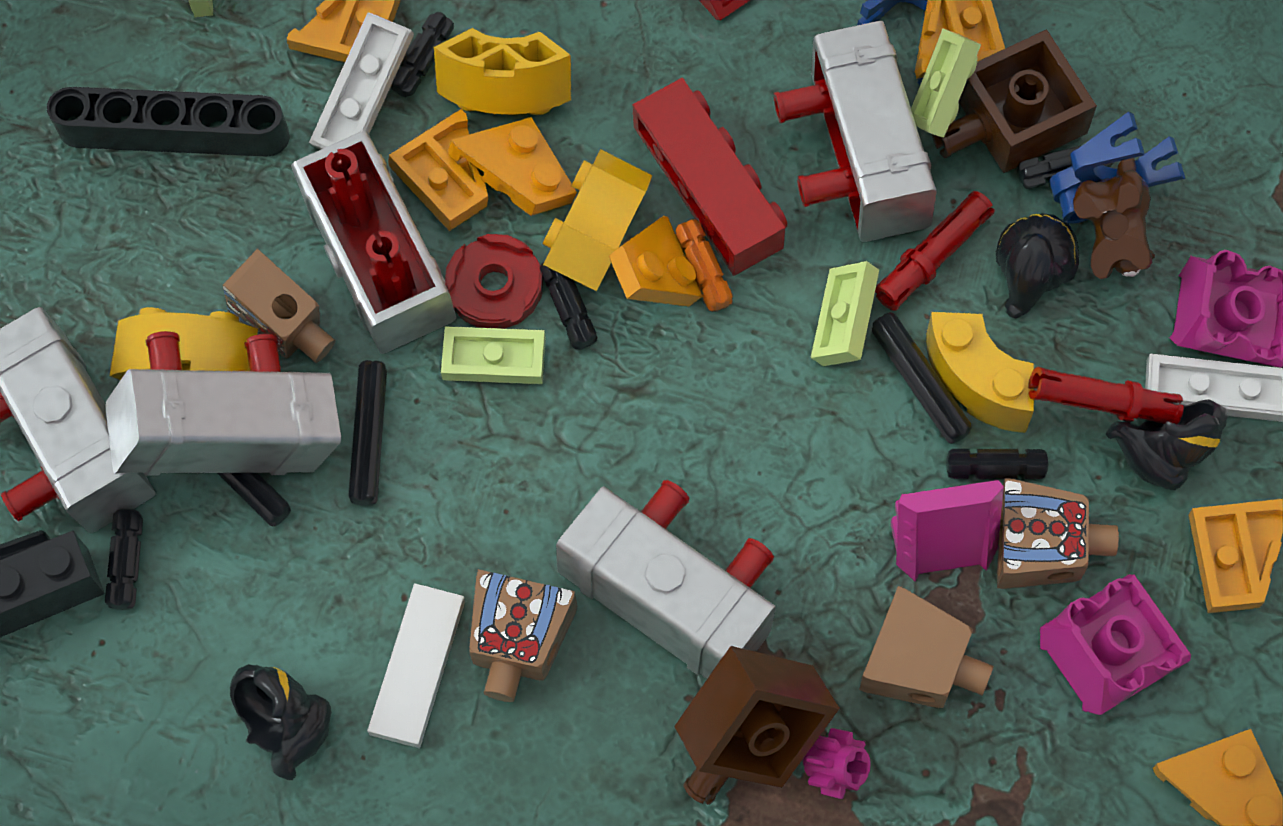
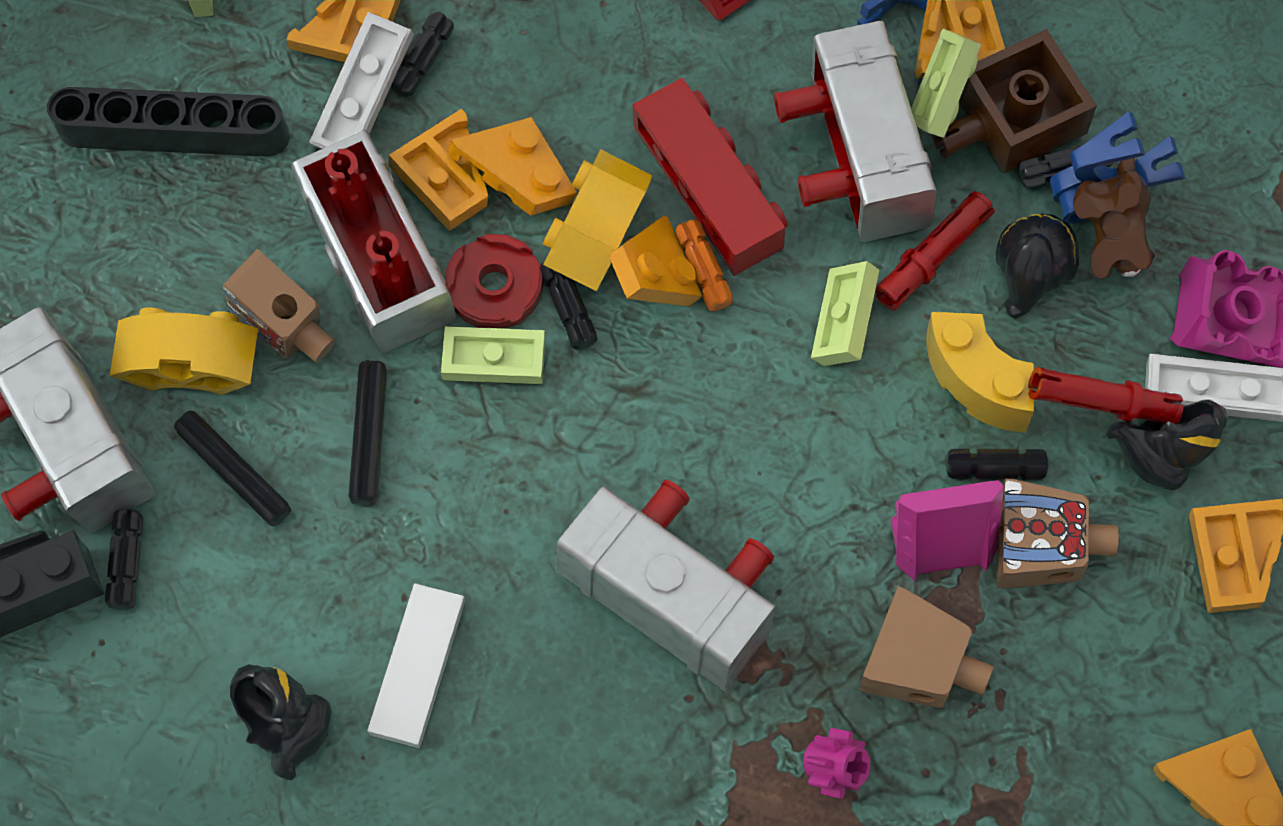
flat silver piece [106,331,341,476] -> none
yellow brick [434,28,571,115] -> none
torso [470,569,577,702] -> none
reddish brown brick [674,646,840,805] -> none
black axle [872,312,972,444] -> none
dark pink slope [1040,574,1191,715] -> none

